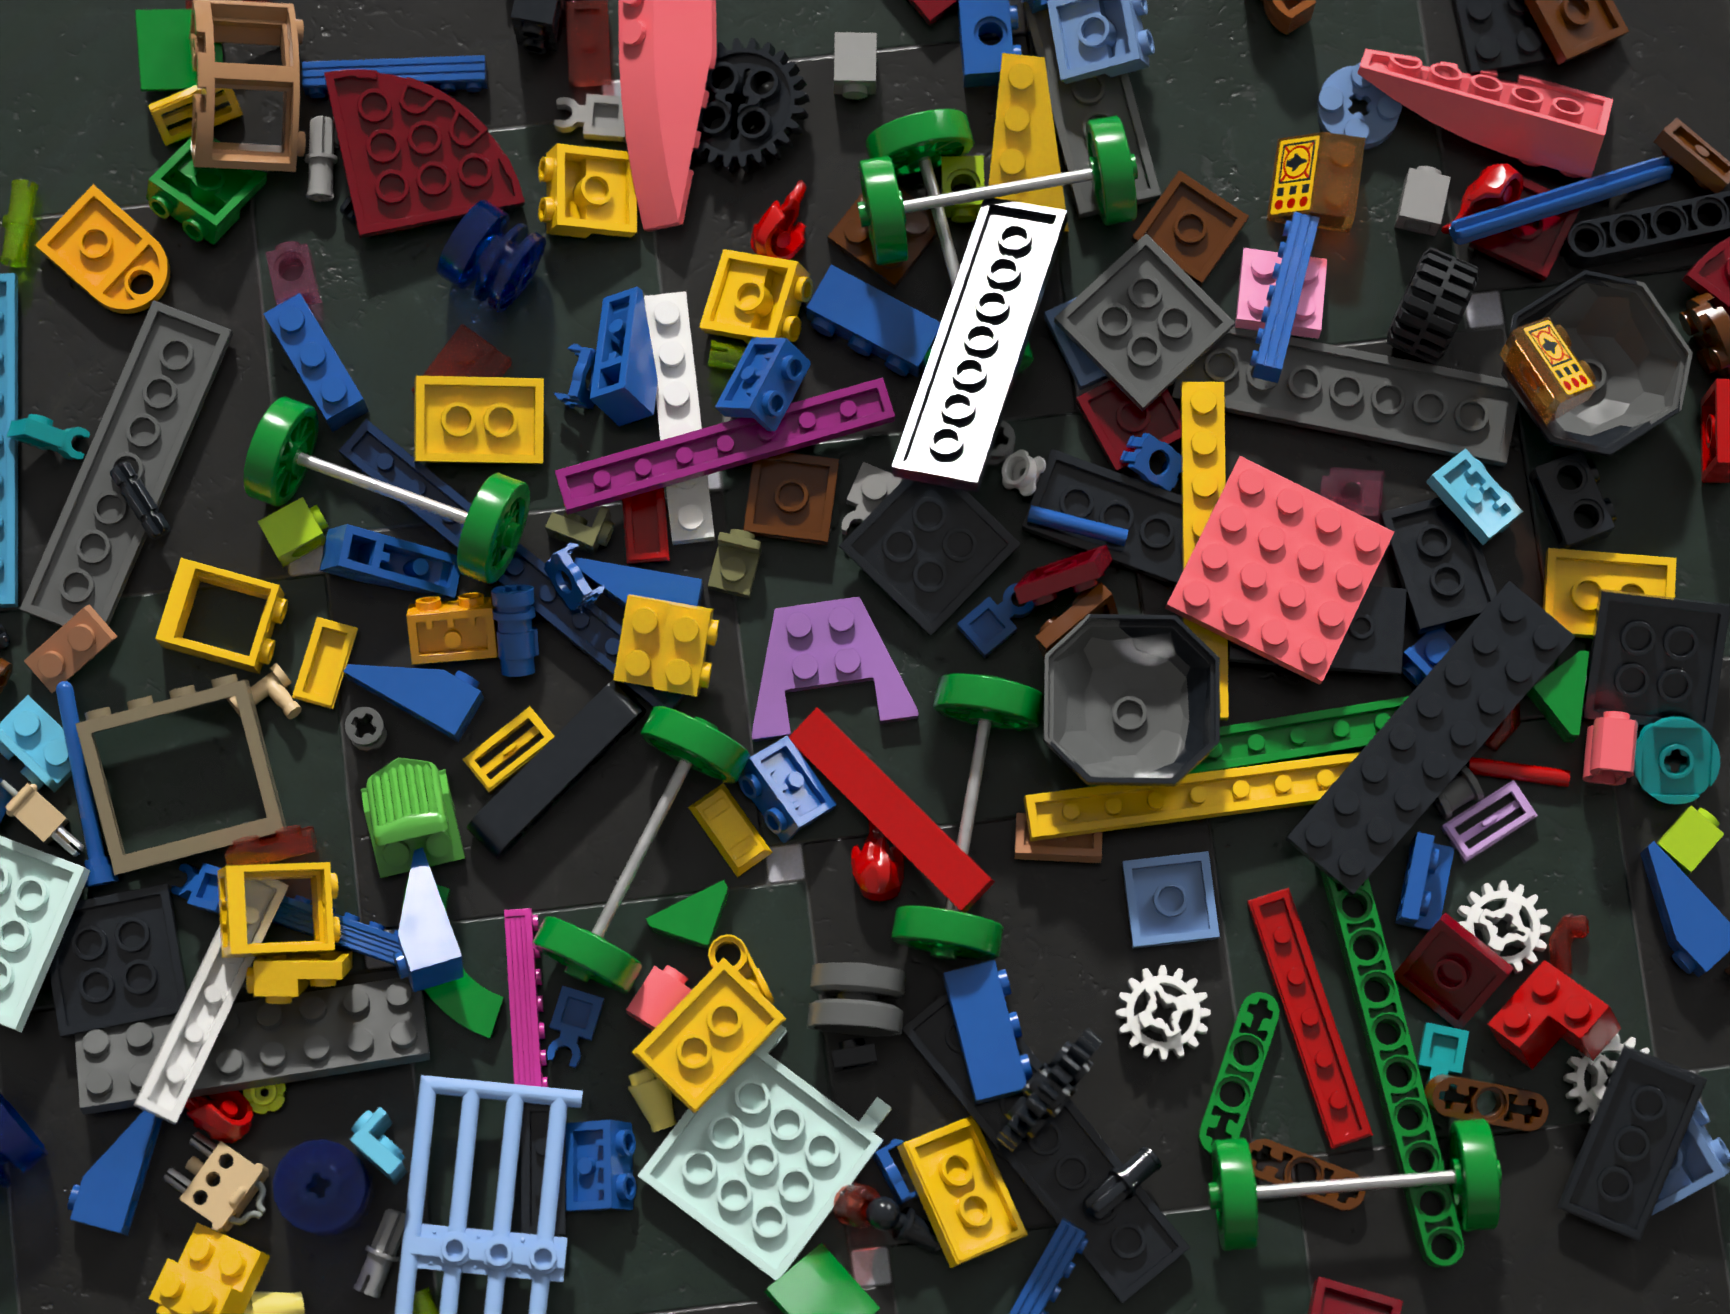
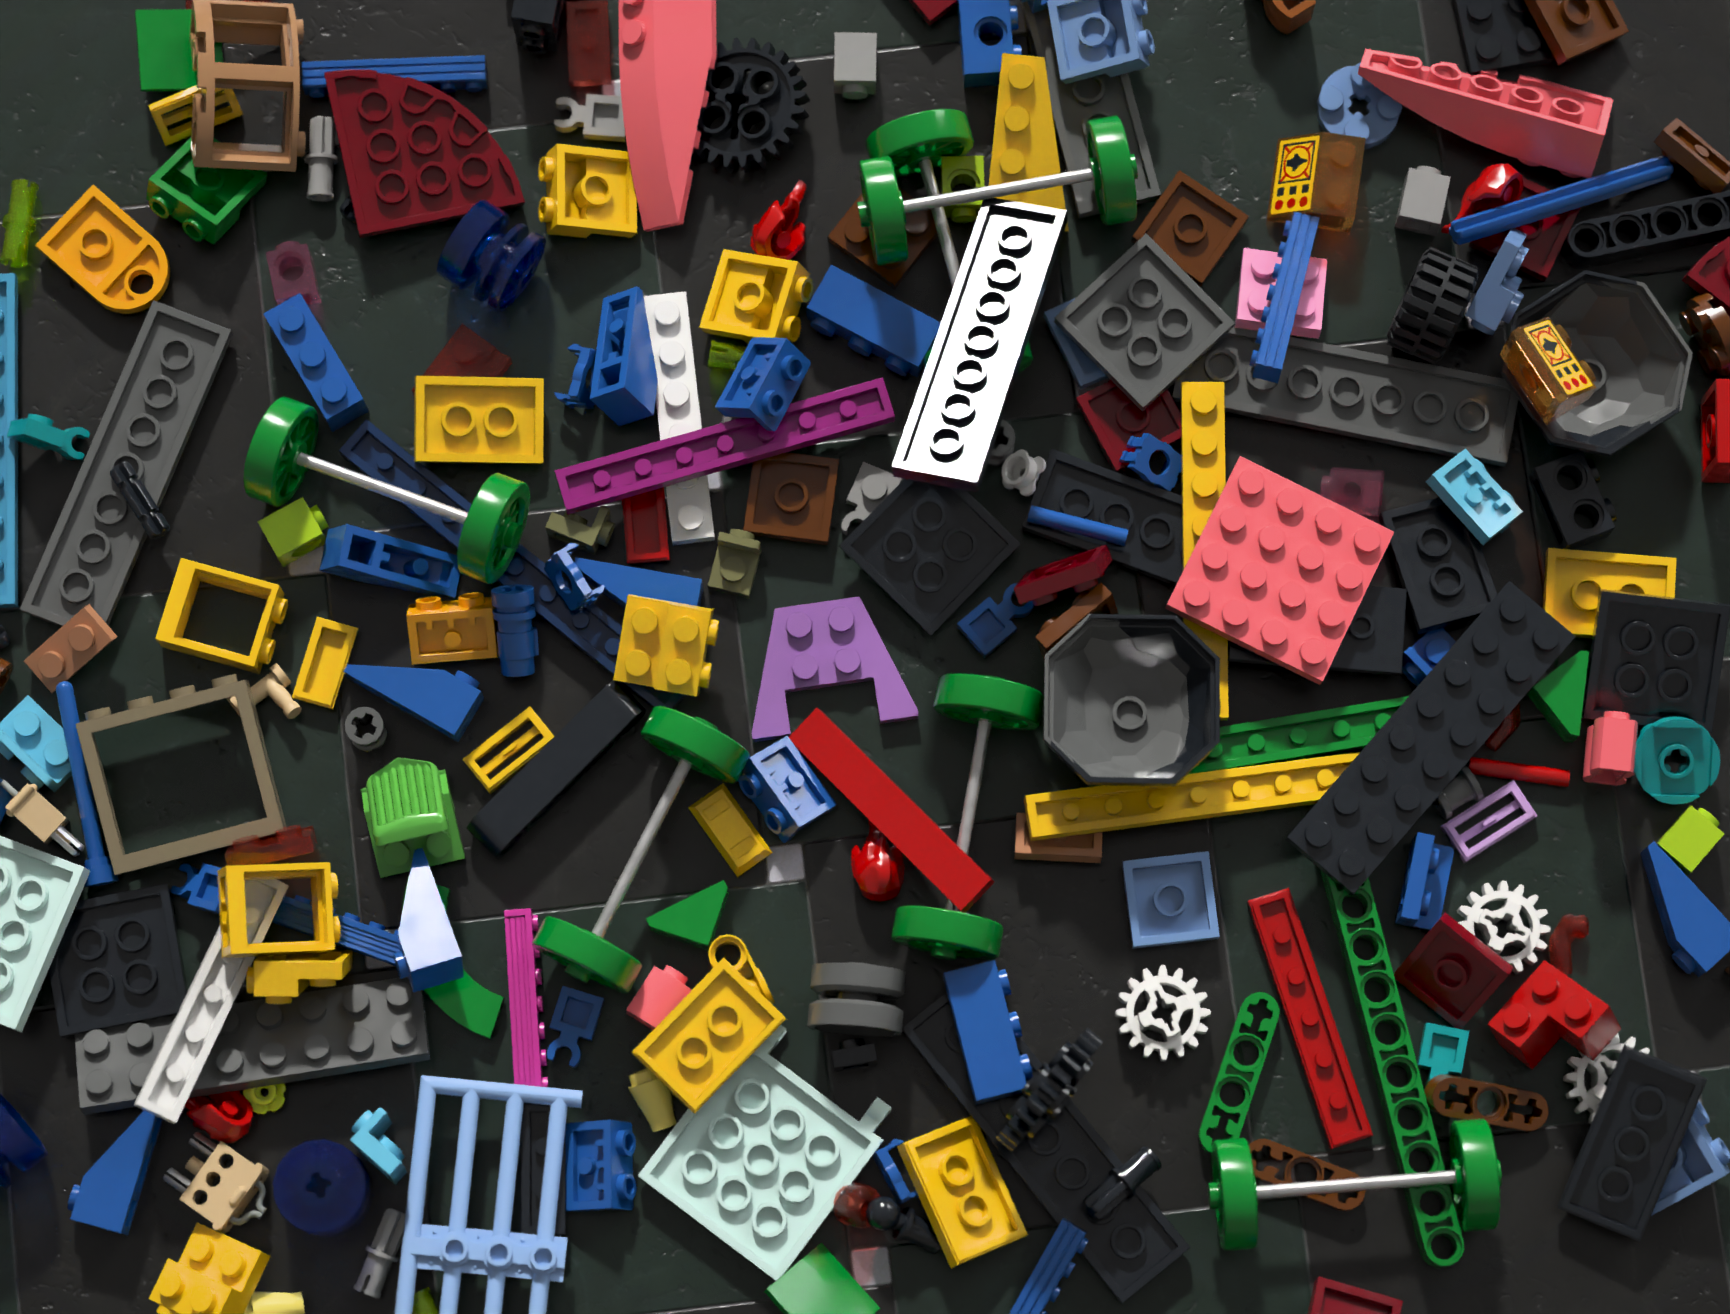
none -> medium blue plate [1465,228,1529,335]

